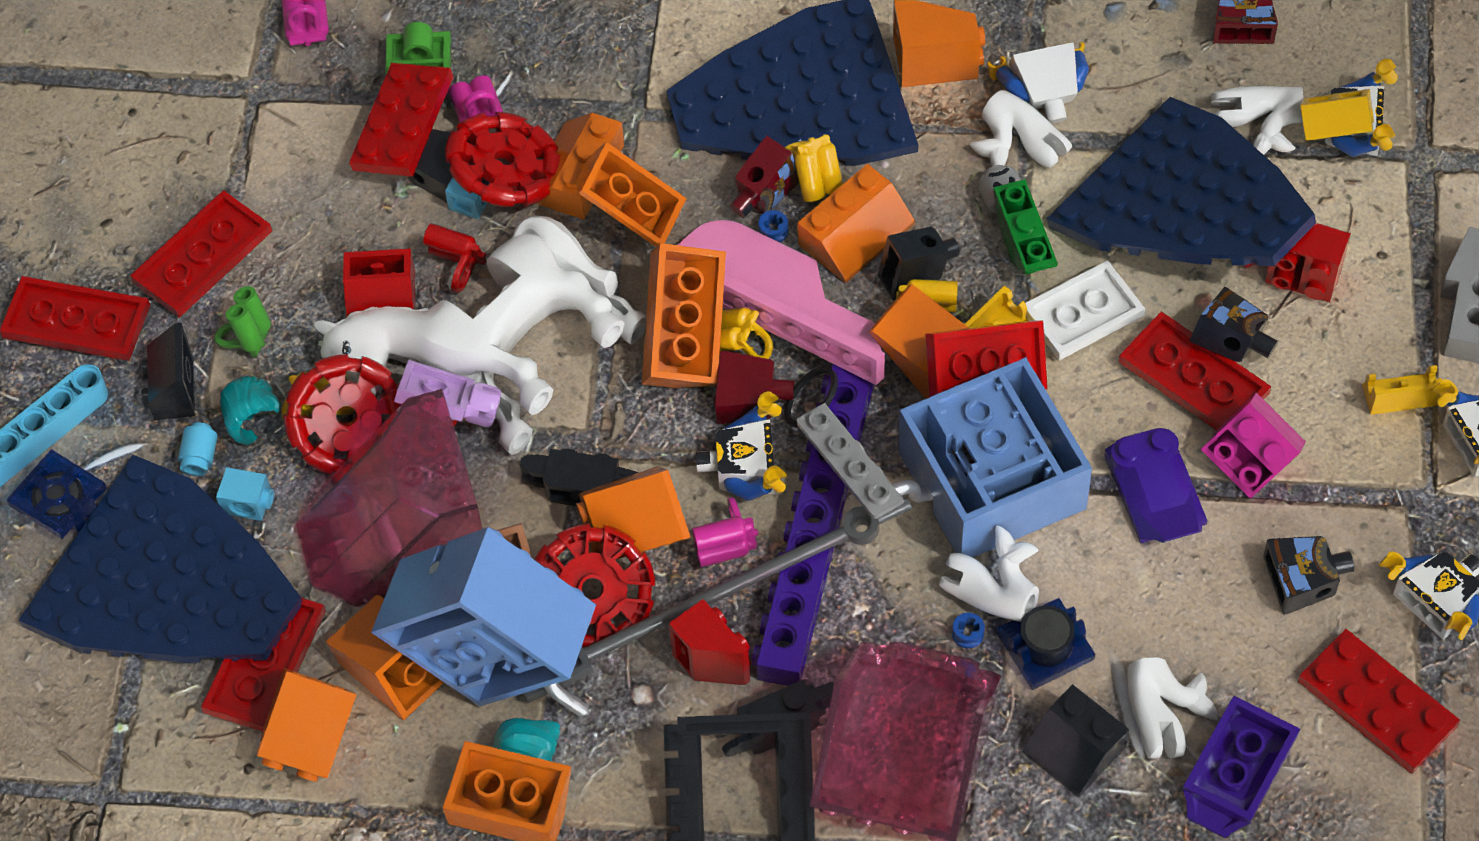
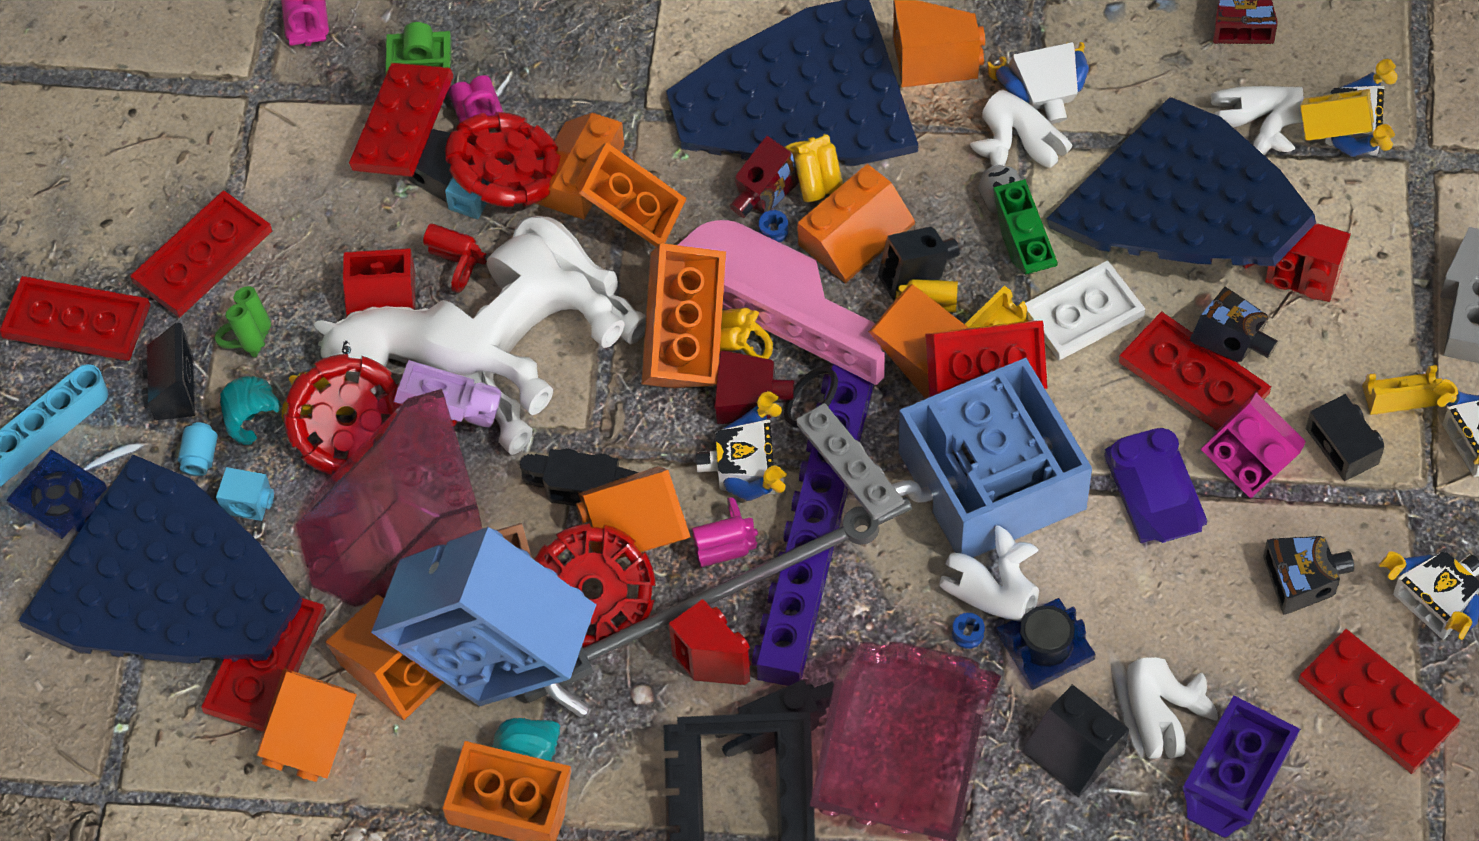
none -> black brick [1306,394,1385,482]

